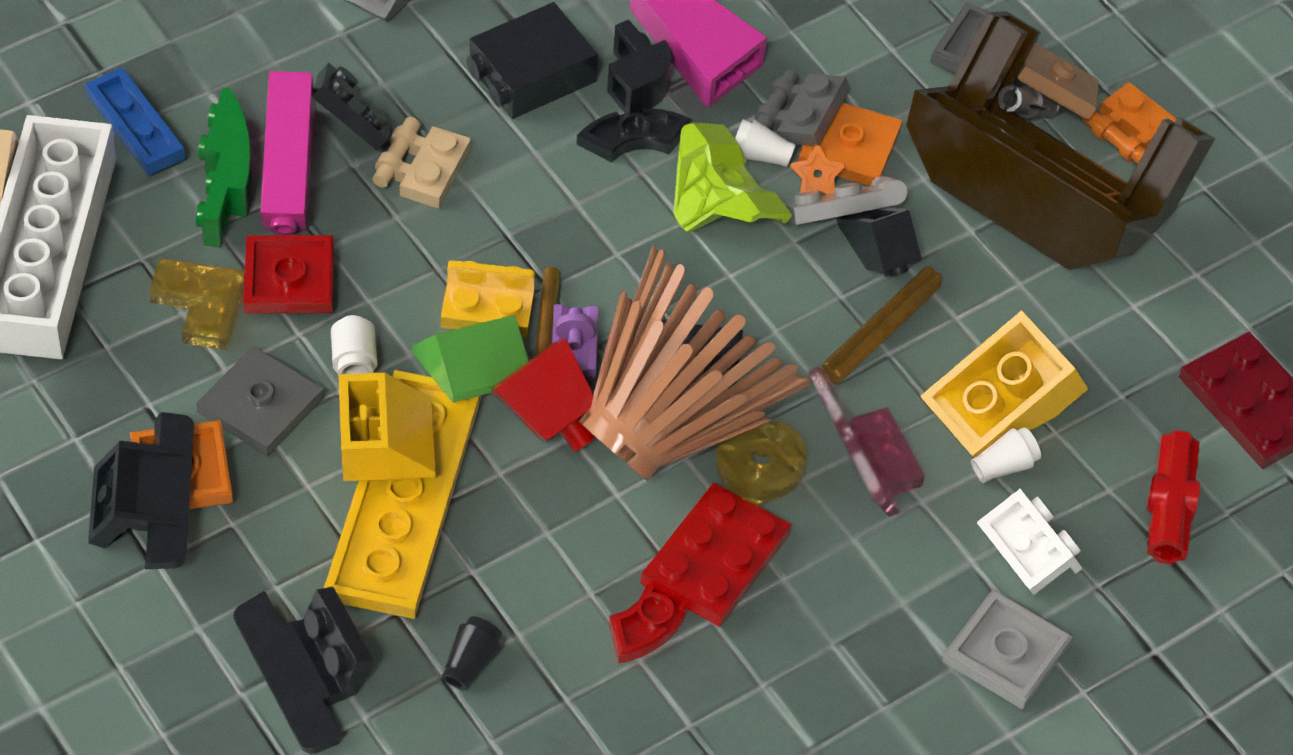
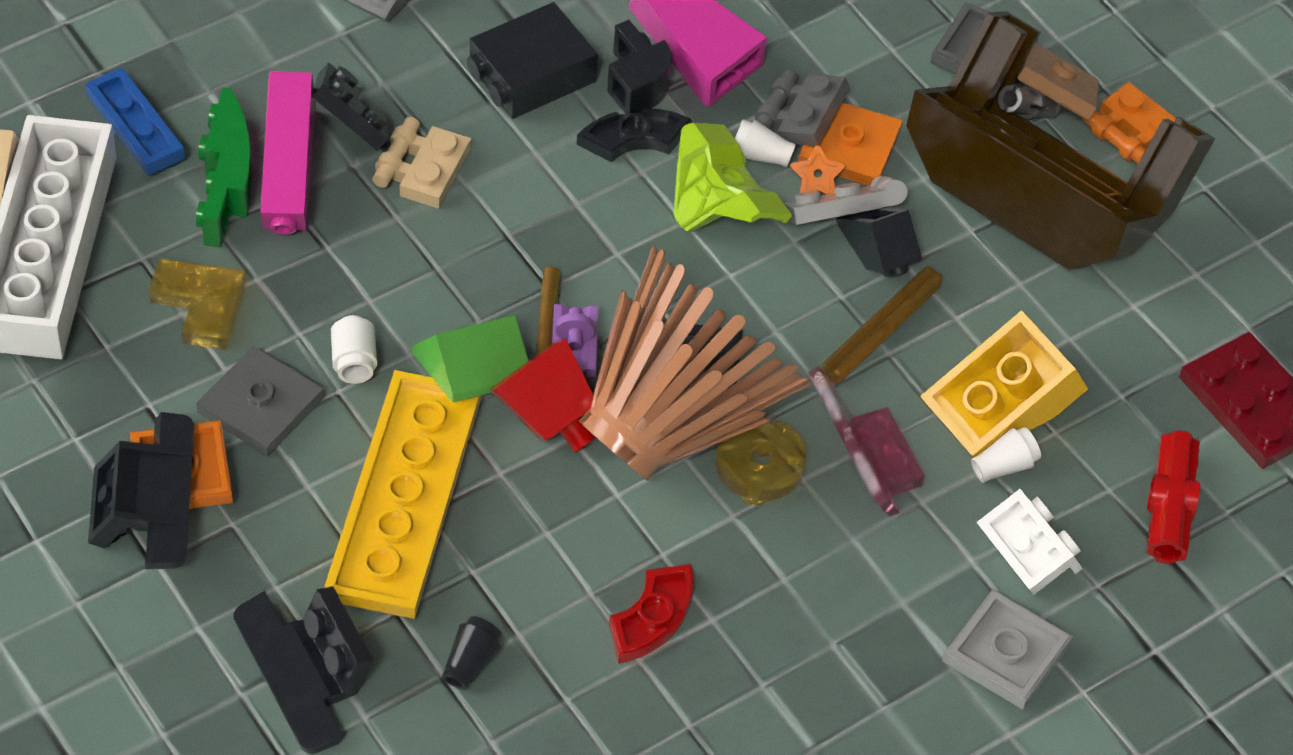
red plate [243,235,334,313] -> none
yellow slope [338,372,435,481] -> none
yellow bracket [441,260,535,338] -> none
red plate [640,482,792,627] -> none

